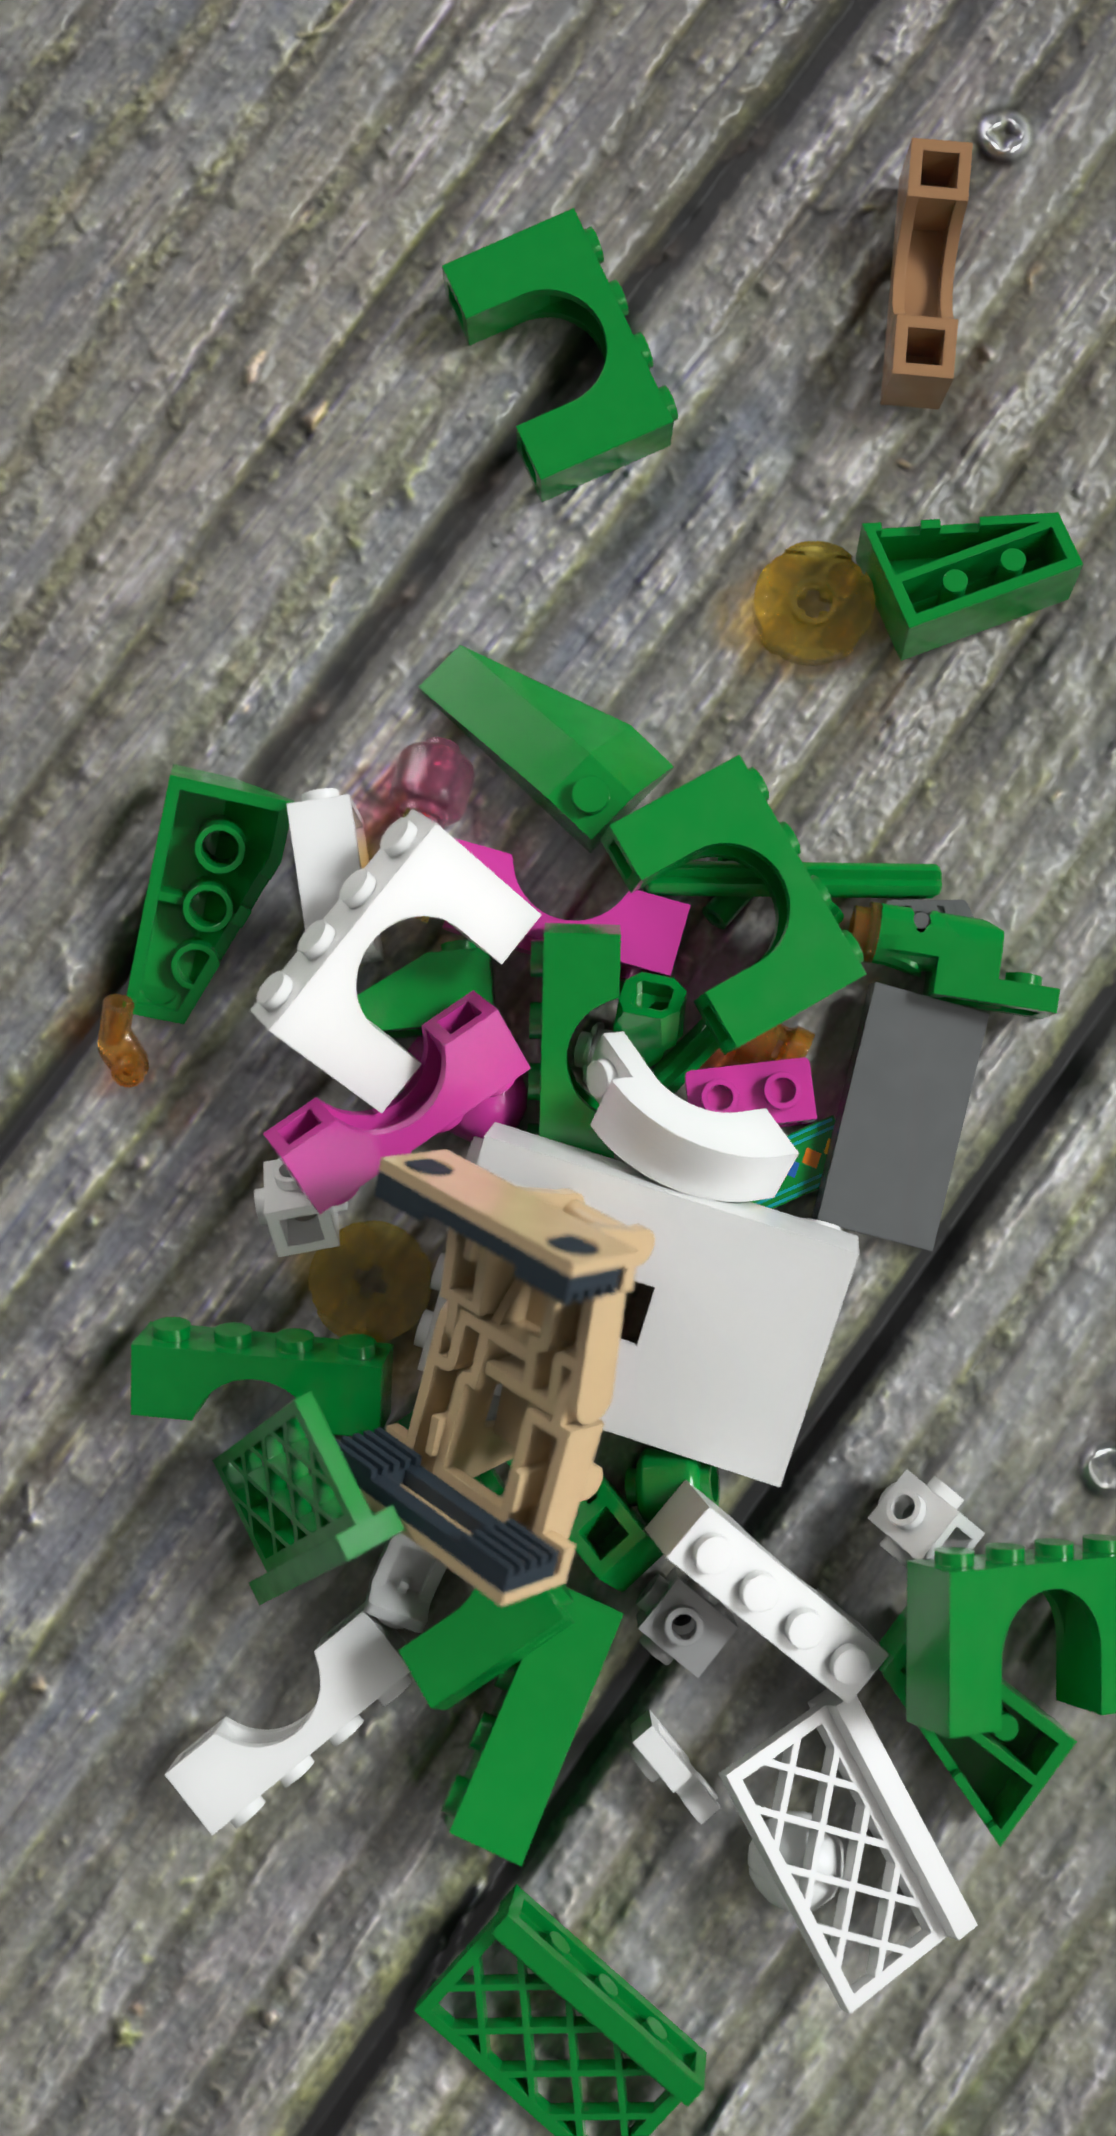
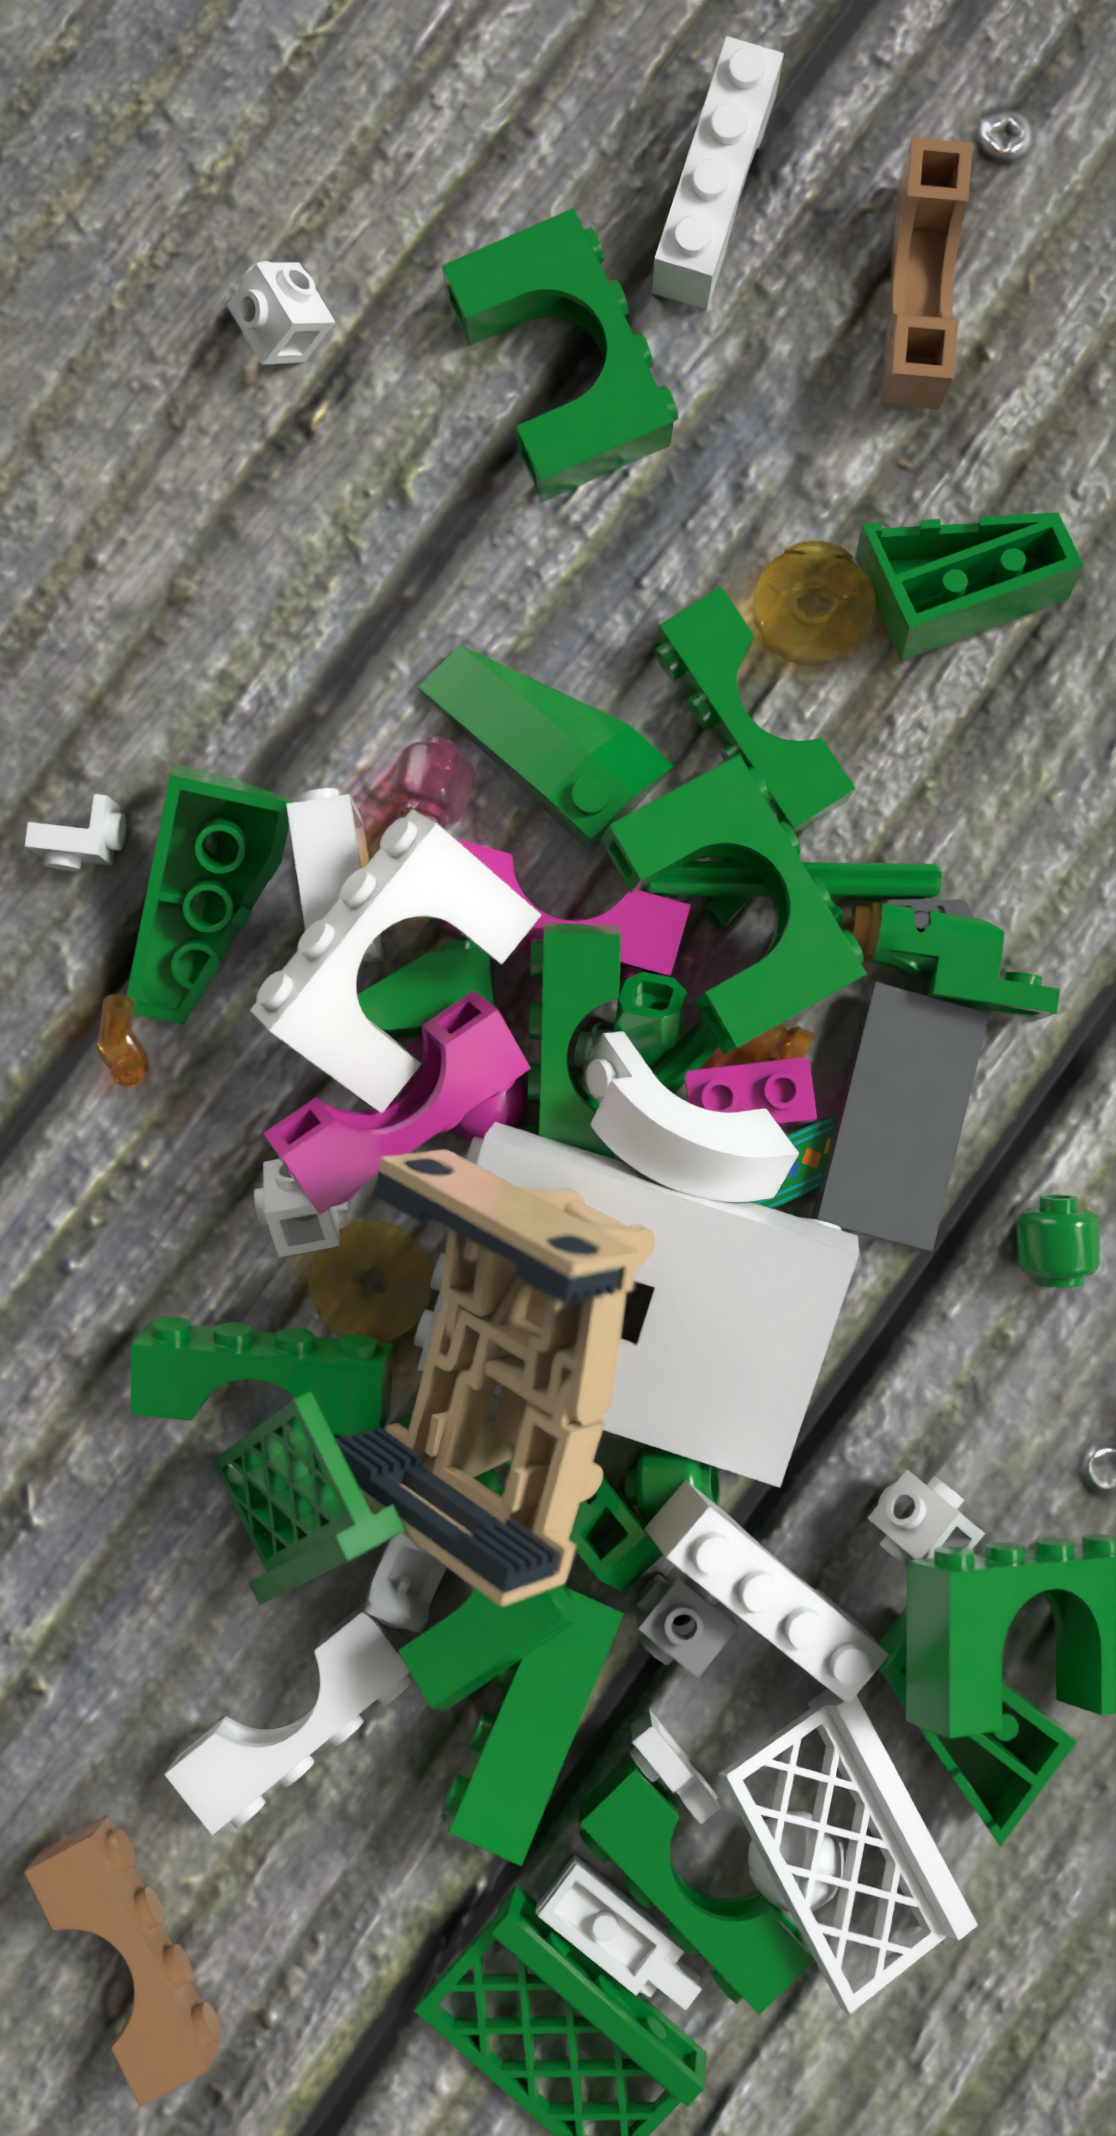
none -> medium nougat arch [24,1815,221,2108]
none -> white bracket [25,794,126,871]
none -> white brick [226,261,335,365]
none -> white hinge [535,1854,702,2010]
none -> green arch [579,1754,814,2015]
none -> white arch [651,36,784,310]
none -> green arch [654,586,856,835]
none -> green head [1017,1194,1100,1288]

